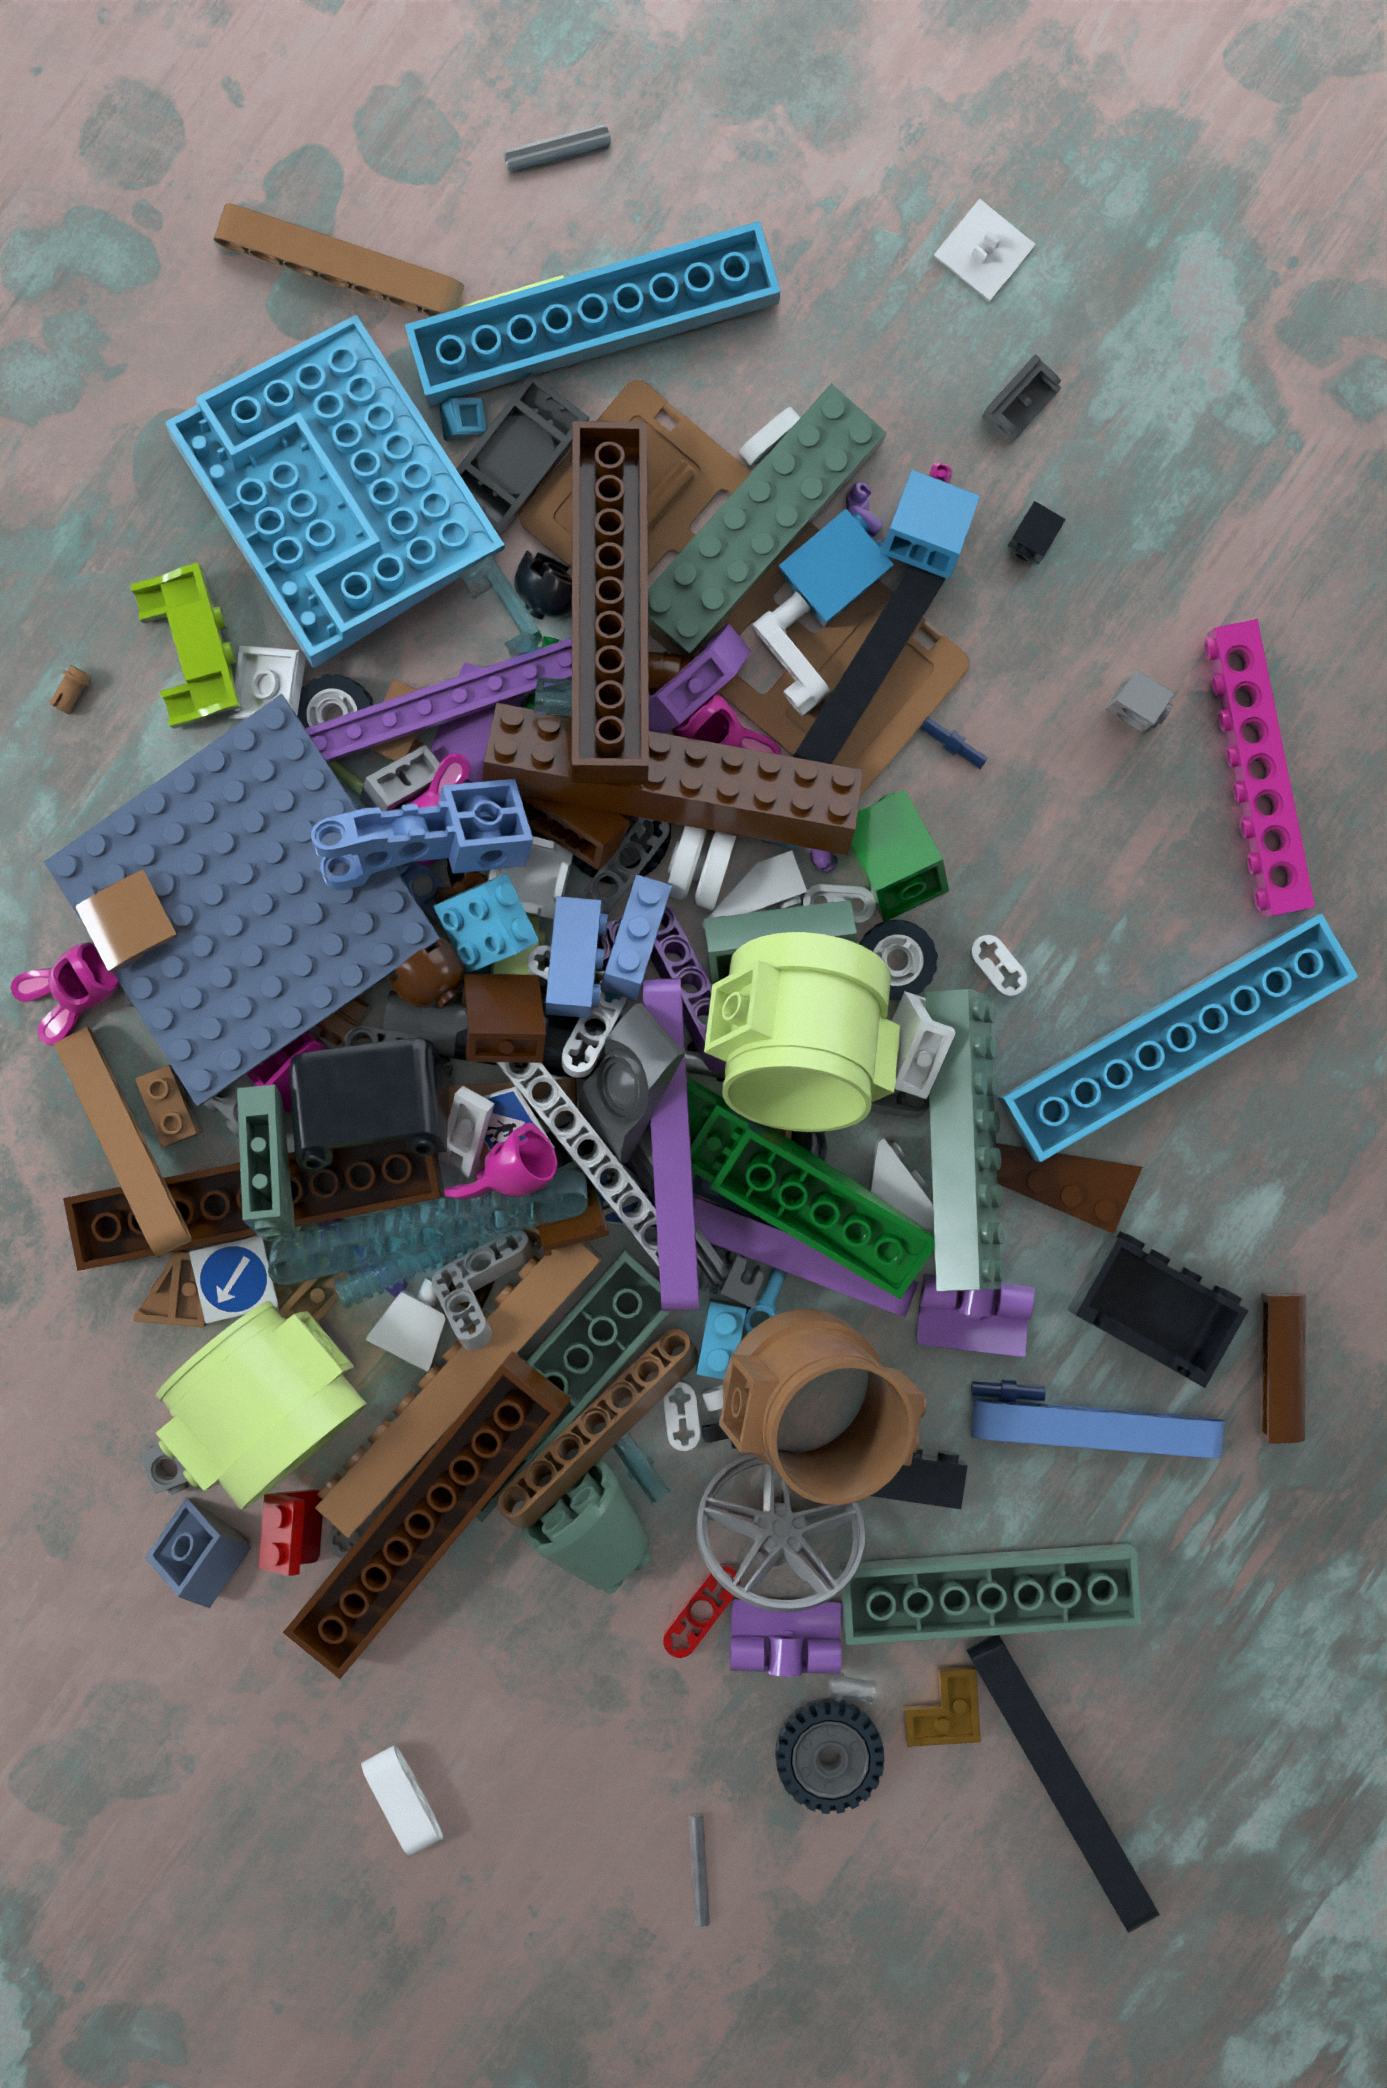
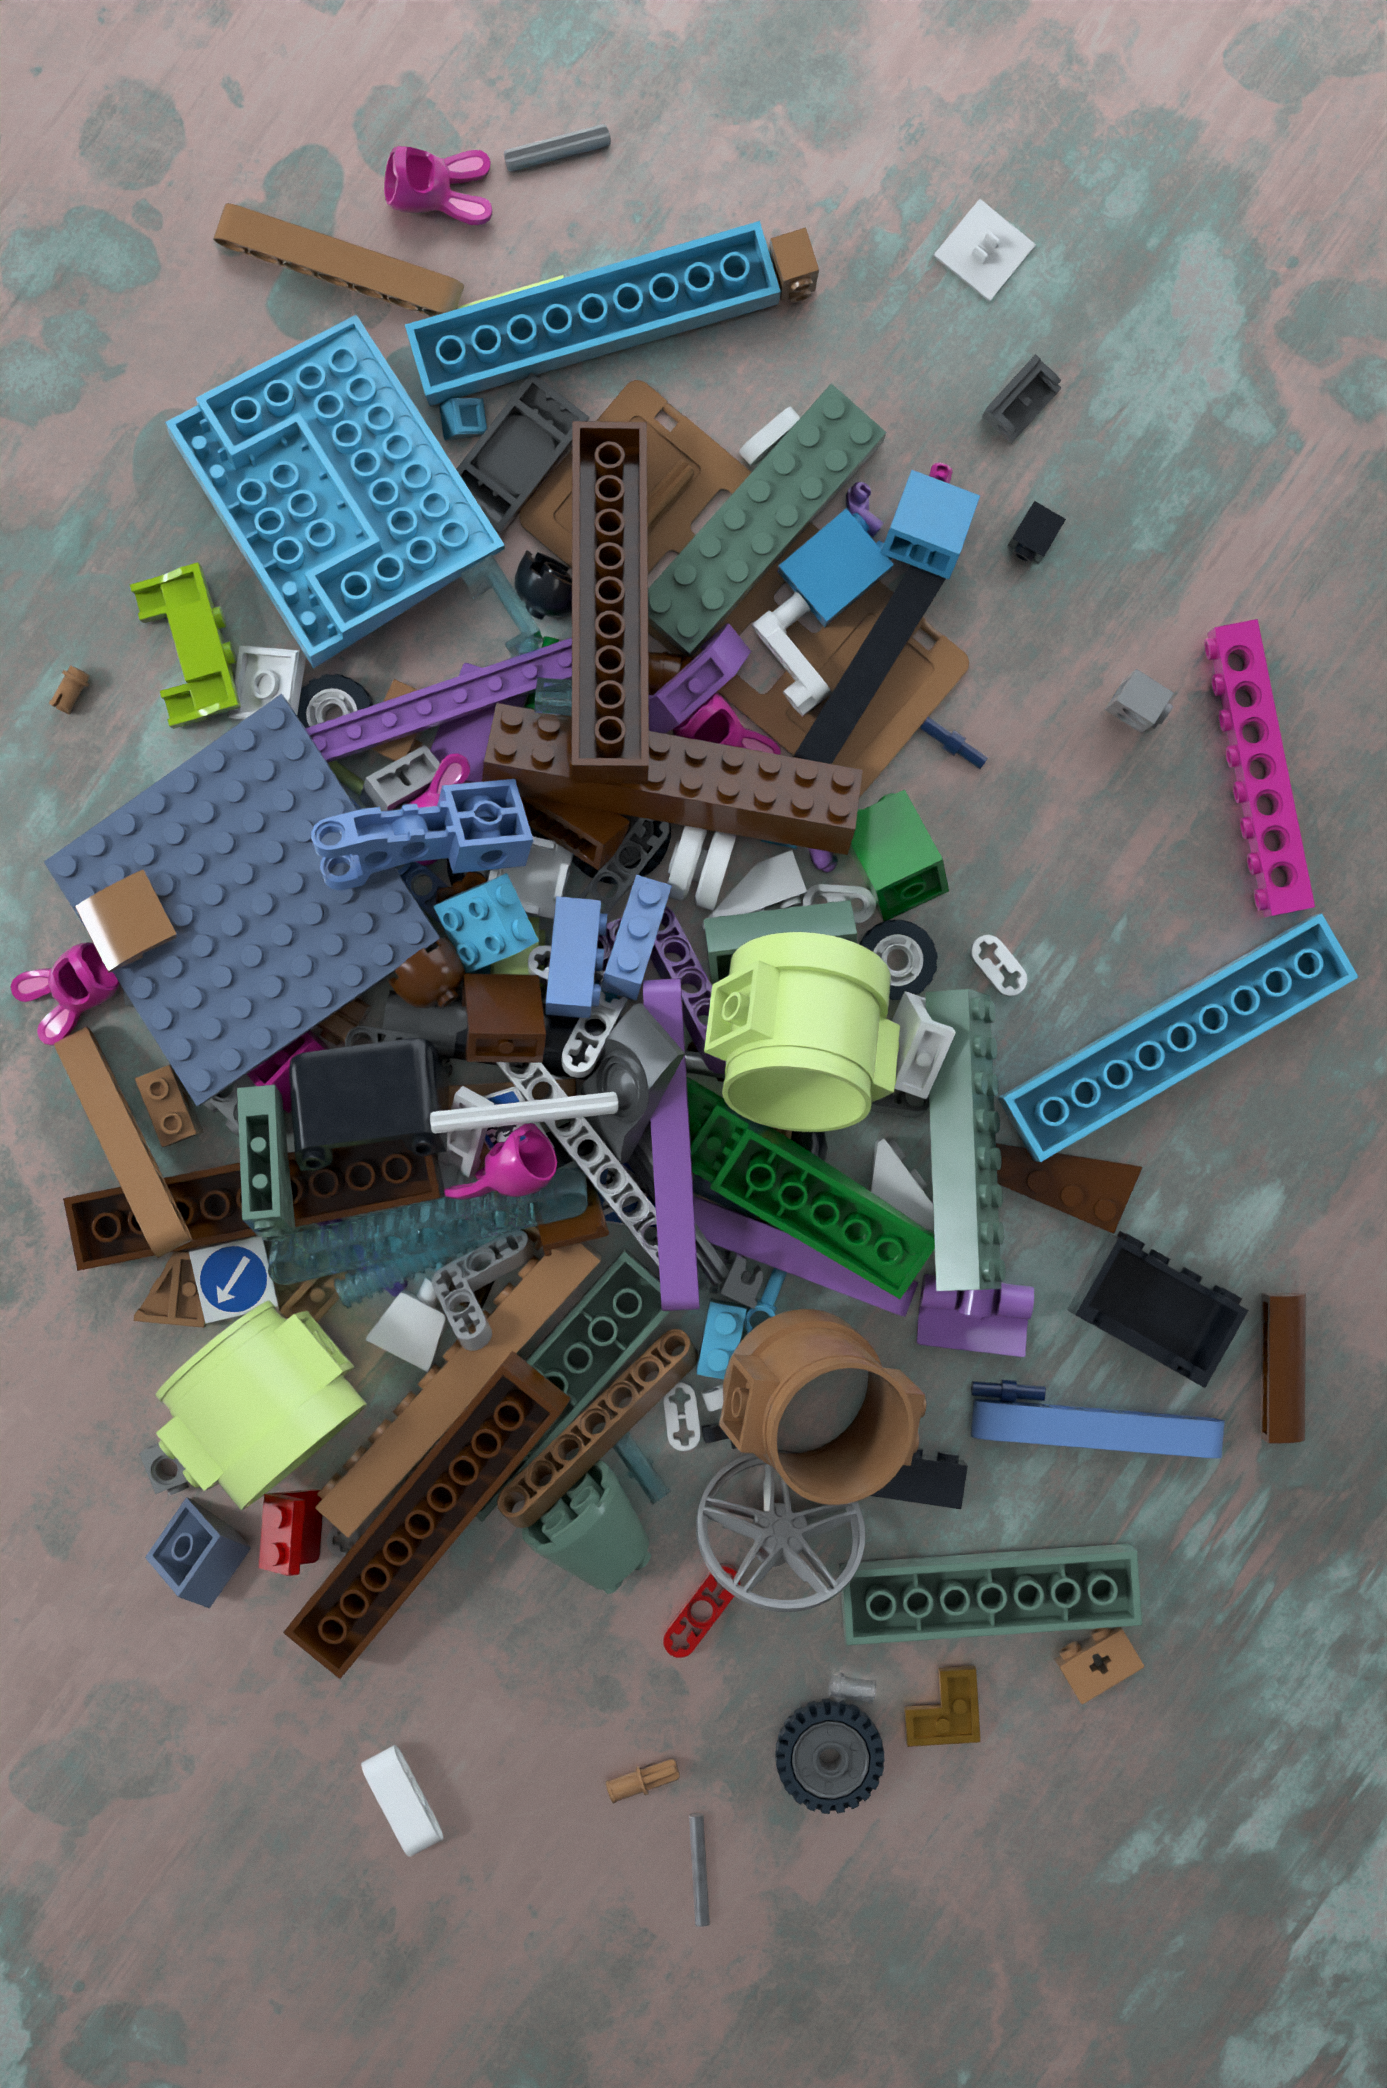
medium lavender panel [730,1599,842,1677] -> none
black beam [966,1635,1160,1933] -> none
none -> dark pink piece [384,146,492,225]
none -> white axle [430,1092,619,1134]
none -> medium nougat axle [606,1759,680,1804]
none -> medium nougat brick [769,227,819,303]
none -> medium nougat brick [1054,1627,1145,1705]

